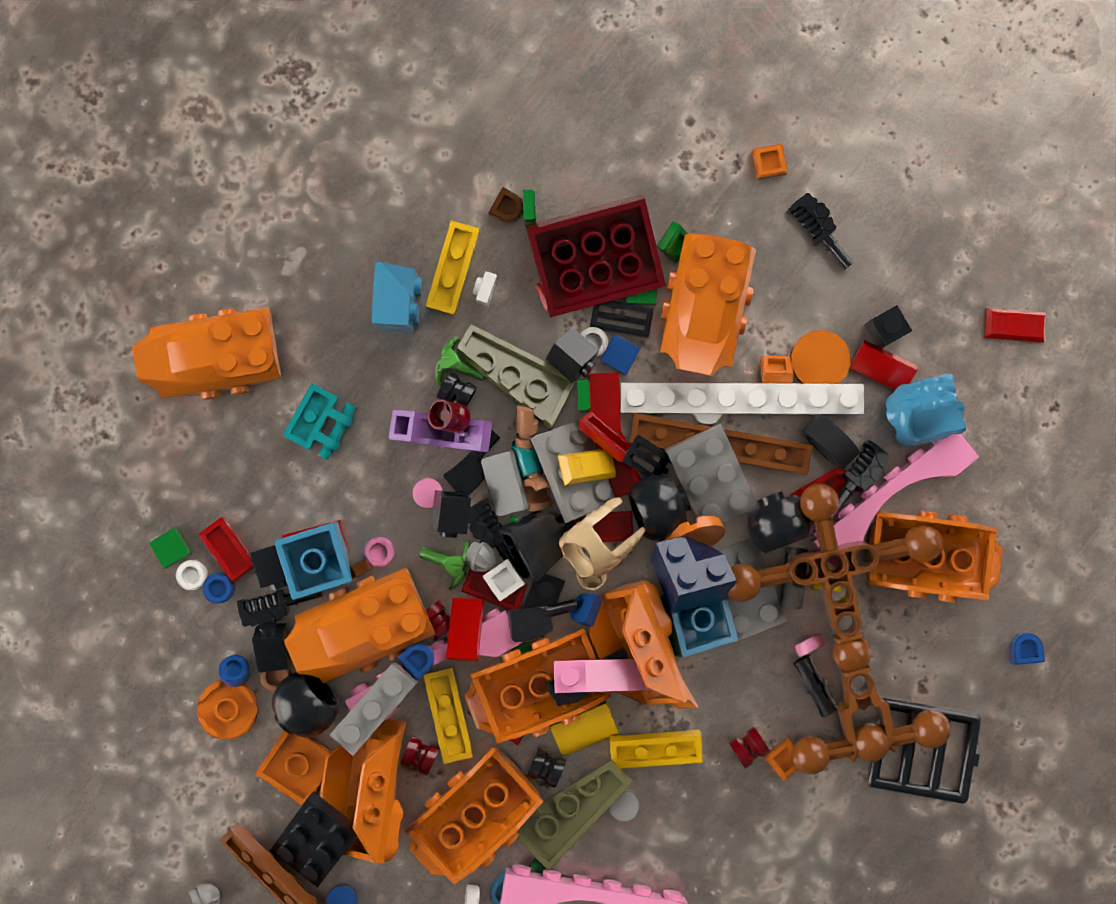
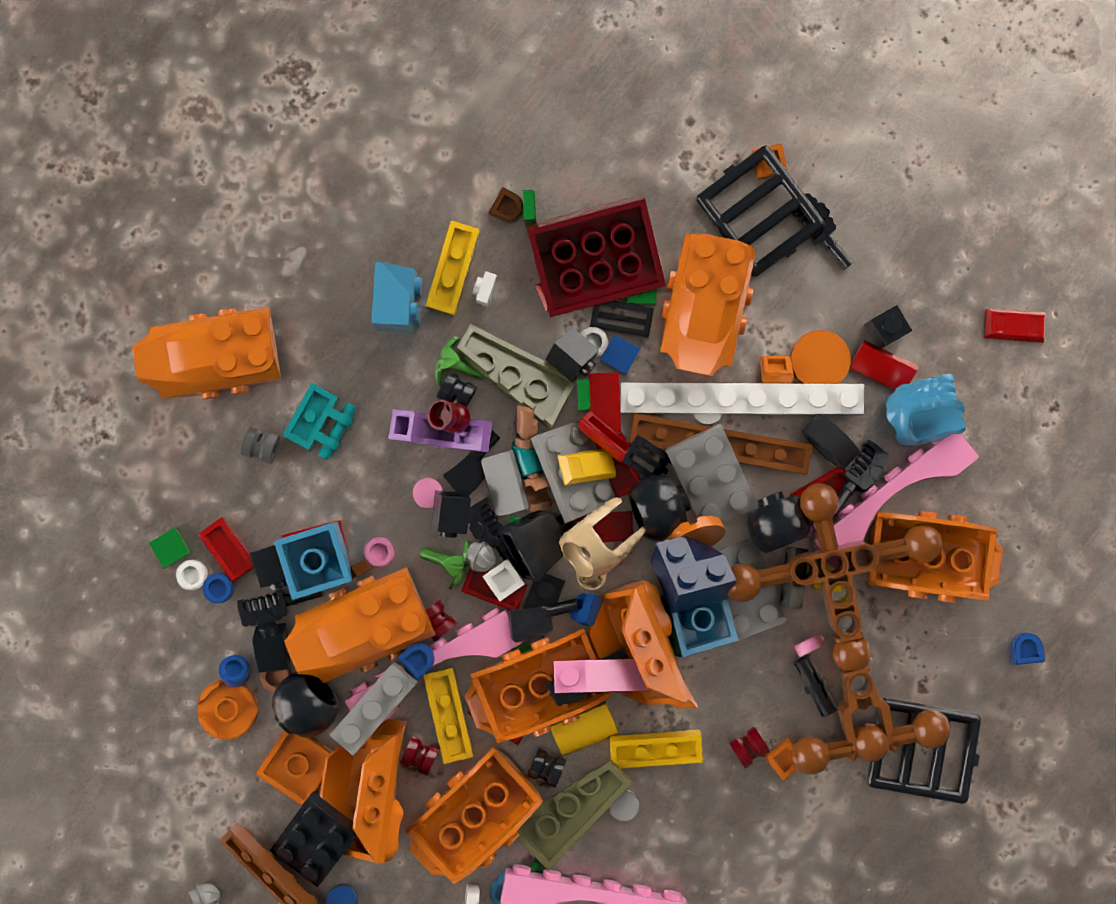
red tile [446,598,484,662] -> none
green tile [657,221,688,263] -> none
none -> dark grey wheel [241,427,280,464]
none -> black bar [696,145,825,277]

